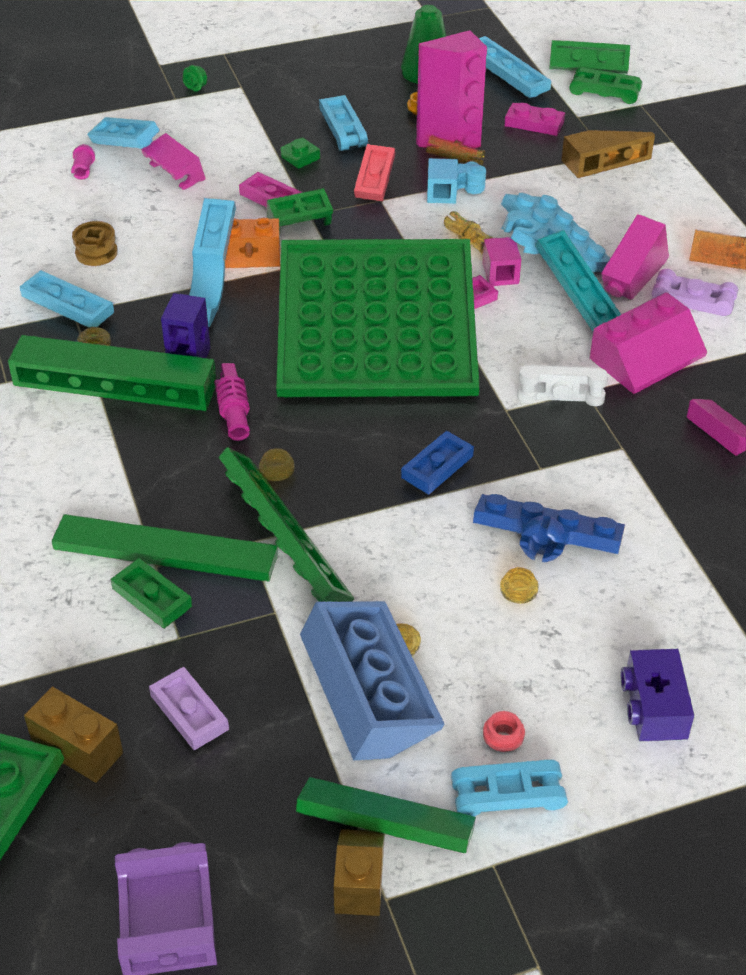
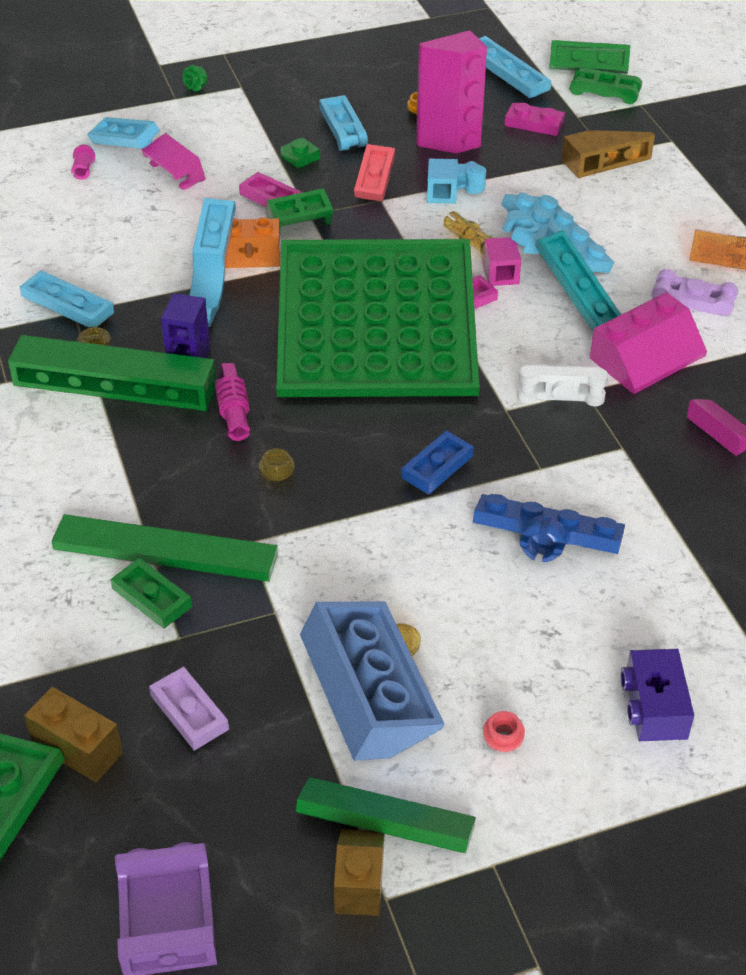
pearl gold wheel [72,221,118,266] -> none
green plate [218,447,355,602] -> none
green cone [401,5,447,84] -> none
clear yellow pin [426,135,486,166] -> none
medium azure plate [451,760,568,816] -> none
clear yellow plate [500,567,539,604] -> none
dark pink slope [601,214,669,300] -> none

